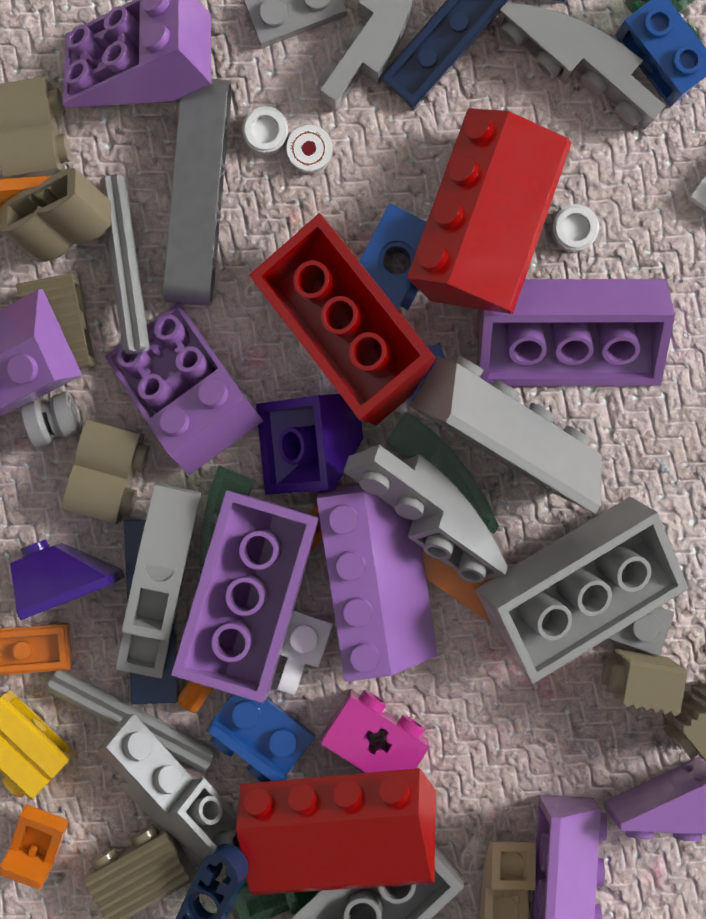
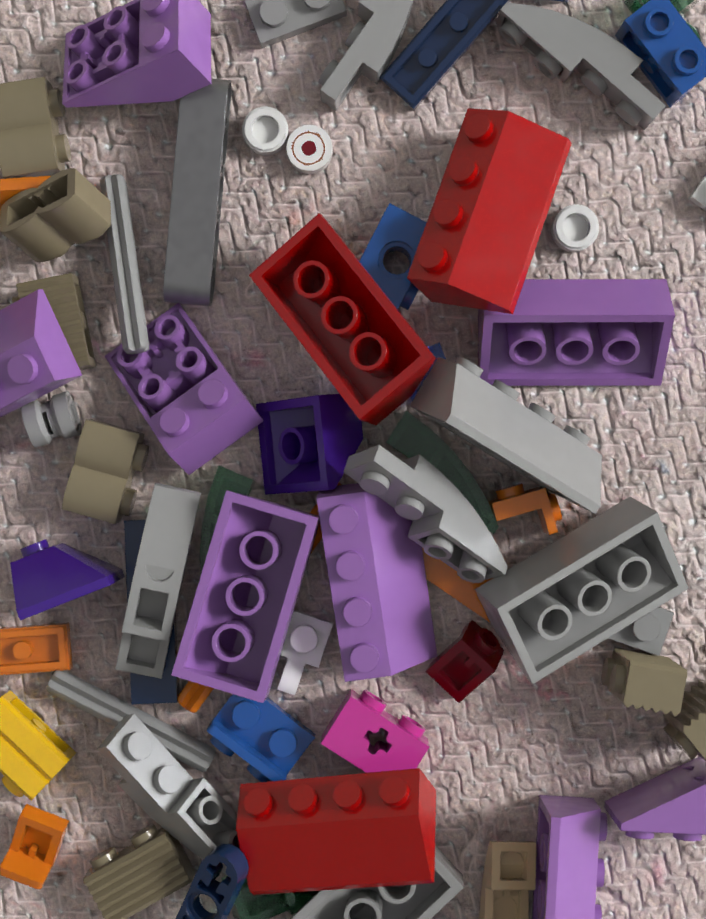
none -> dark red bracket [425,620,504,703]
none -> orange bracket [487,483,562,535]

